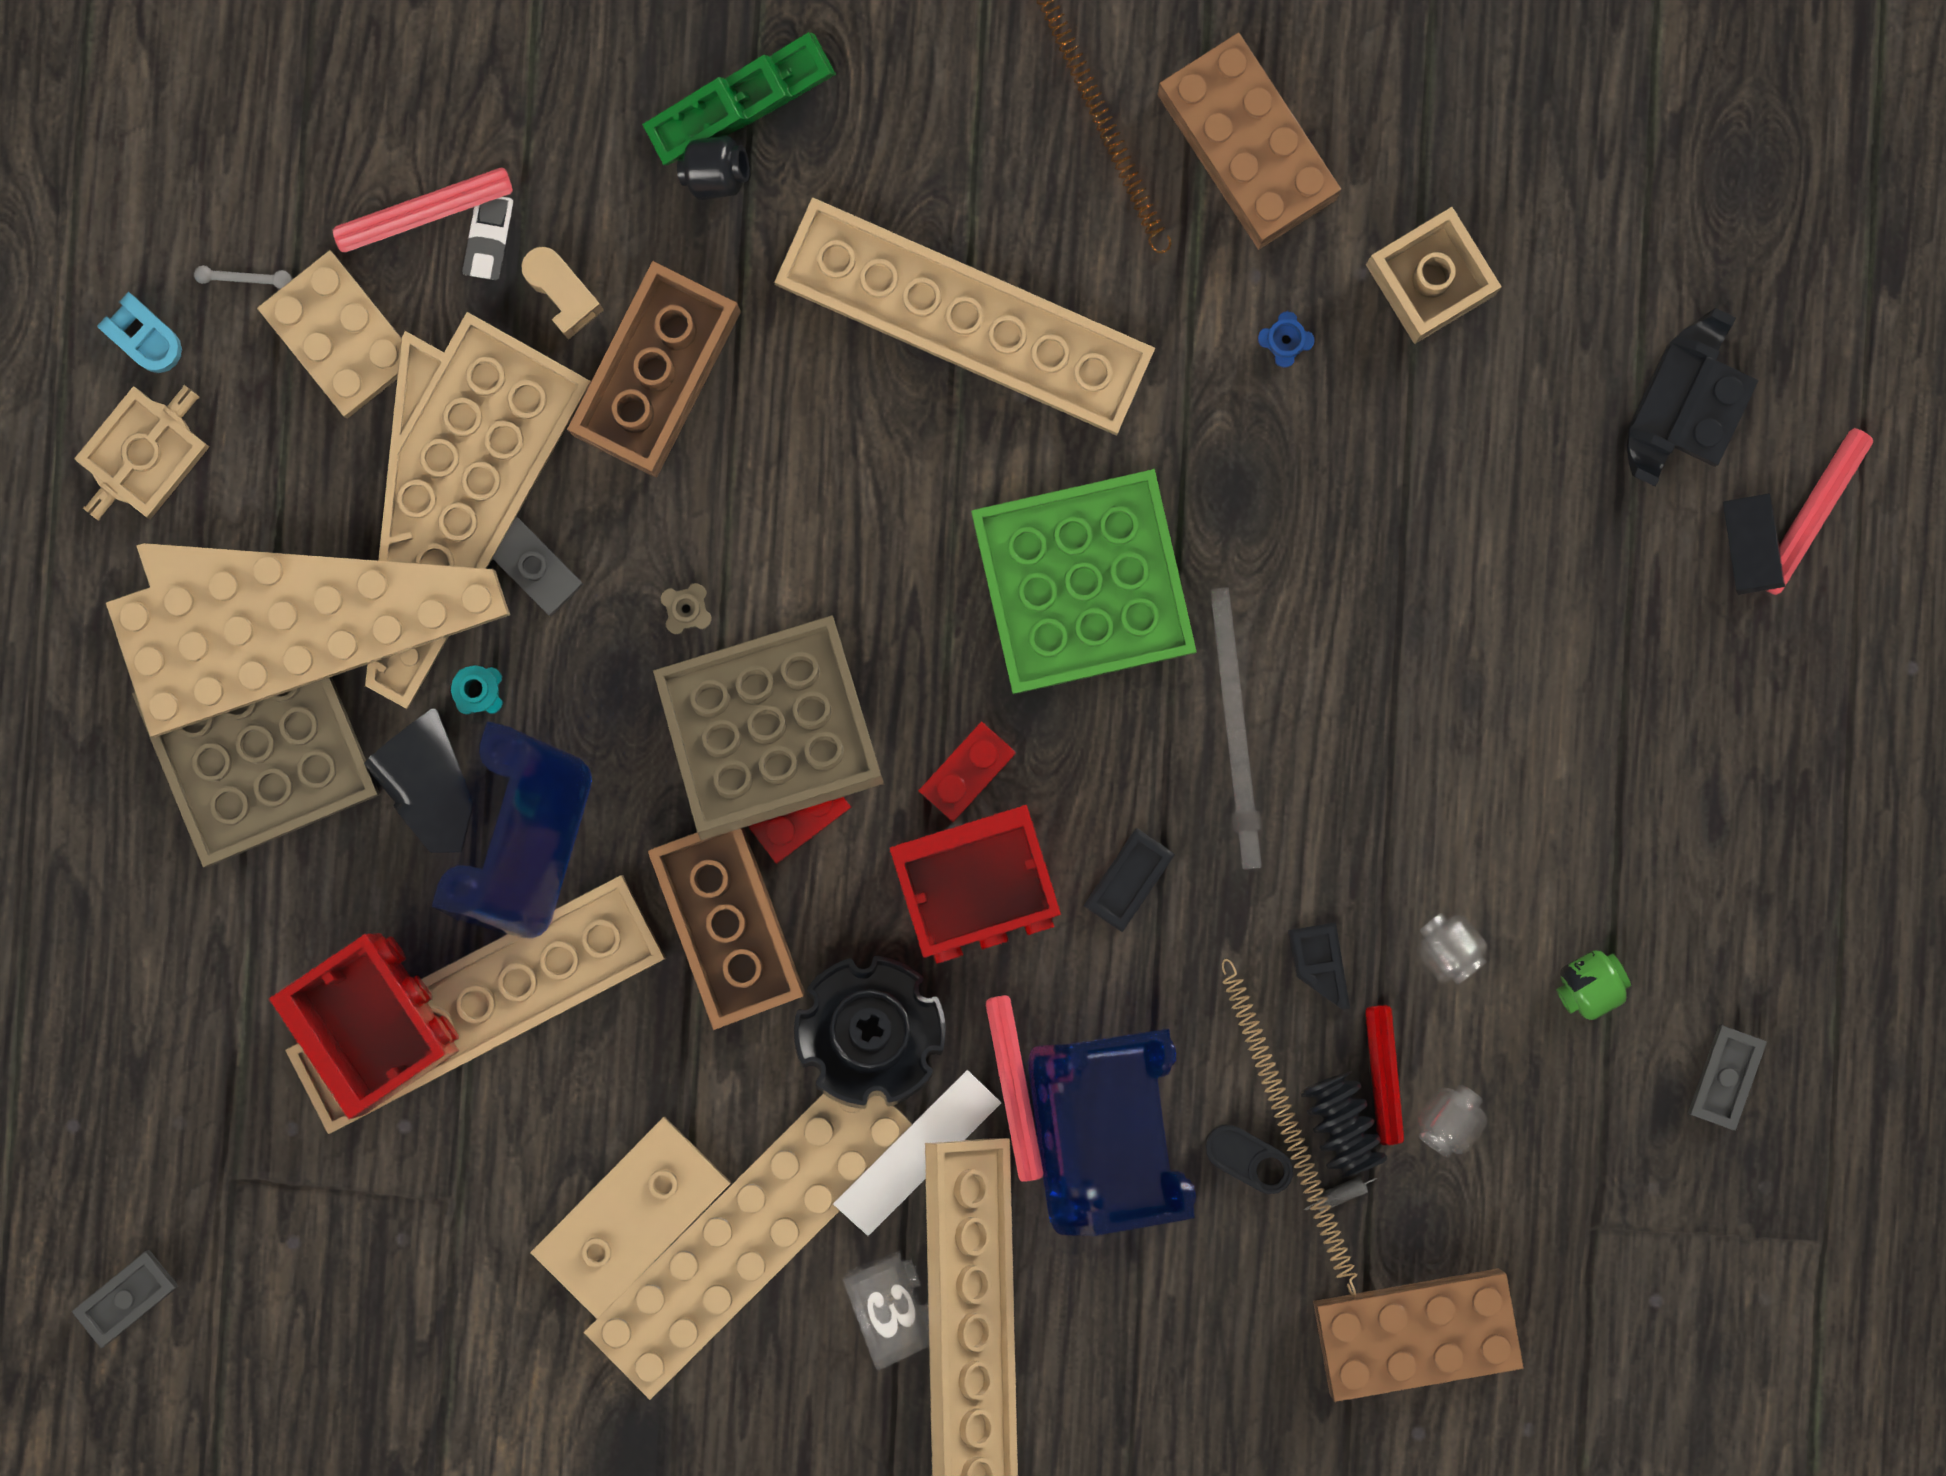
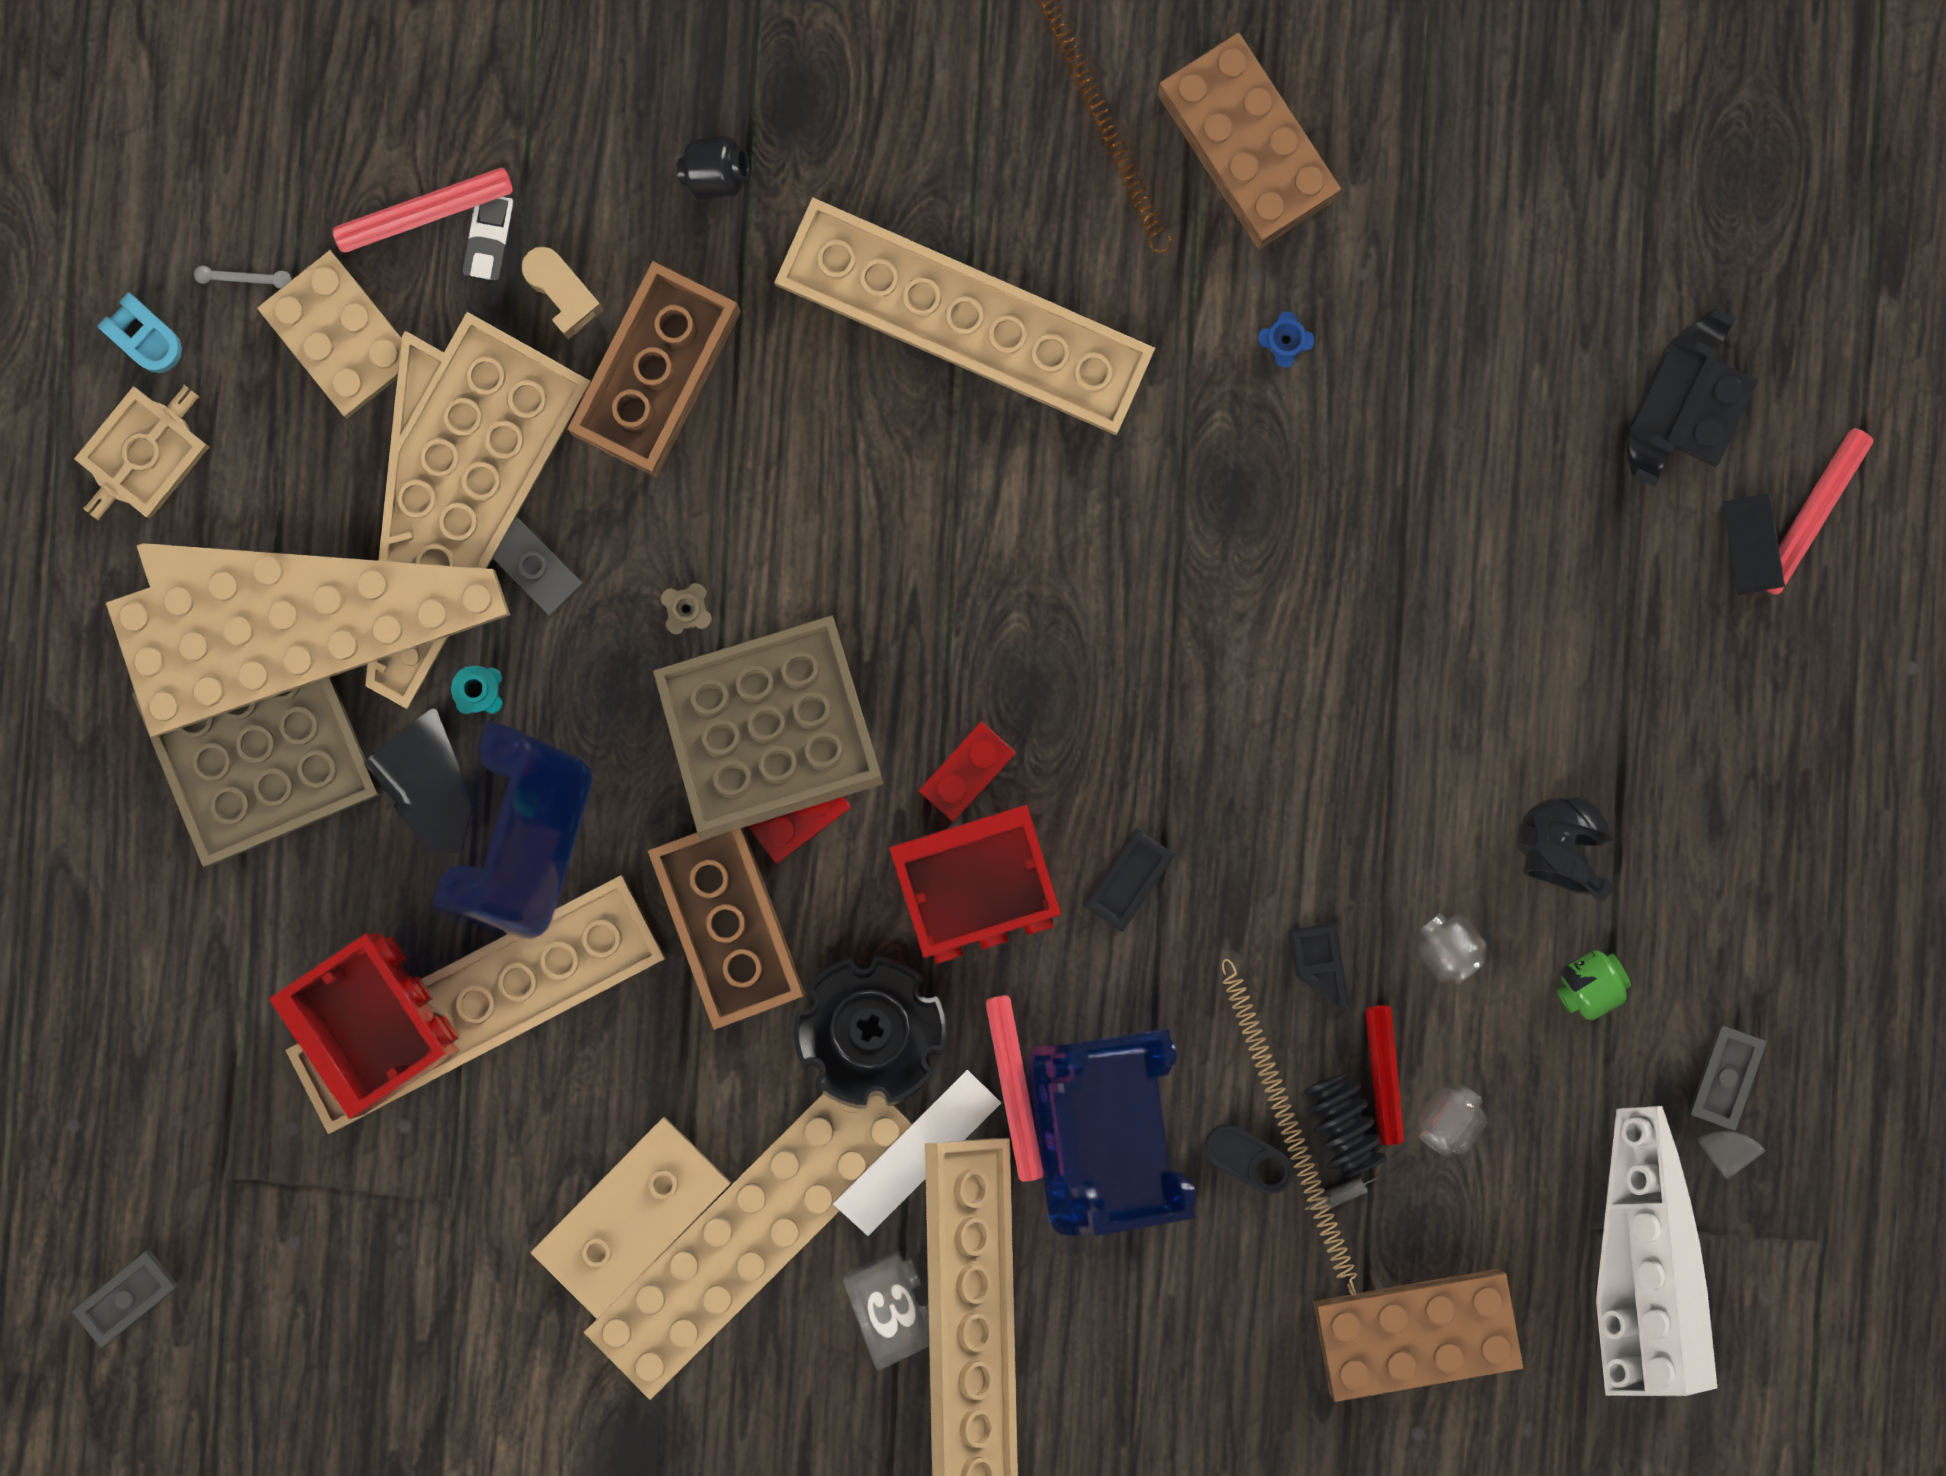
green slope [642,32,836,166] -> none
bright green plate [971,469,1197,695] -> none
clear bar [1210,588,1262,870] -> none
tan brick [1366,207,1501,344] -> none
none -> black helmet [1517,797,1613,901]
none -> white wedge [1596,1106,1717,1396]
none -> clear tile [1697,1131,1765,1179]

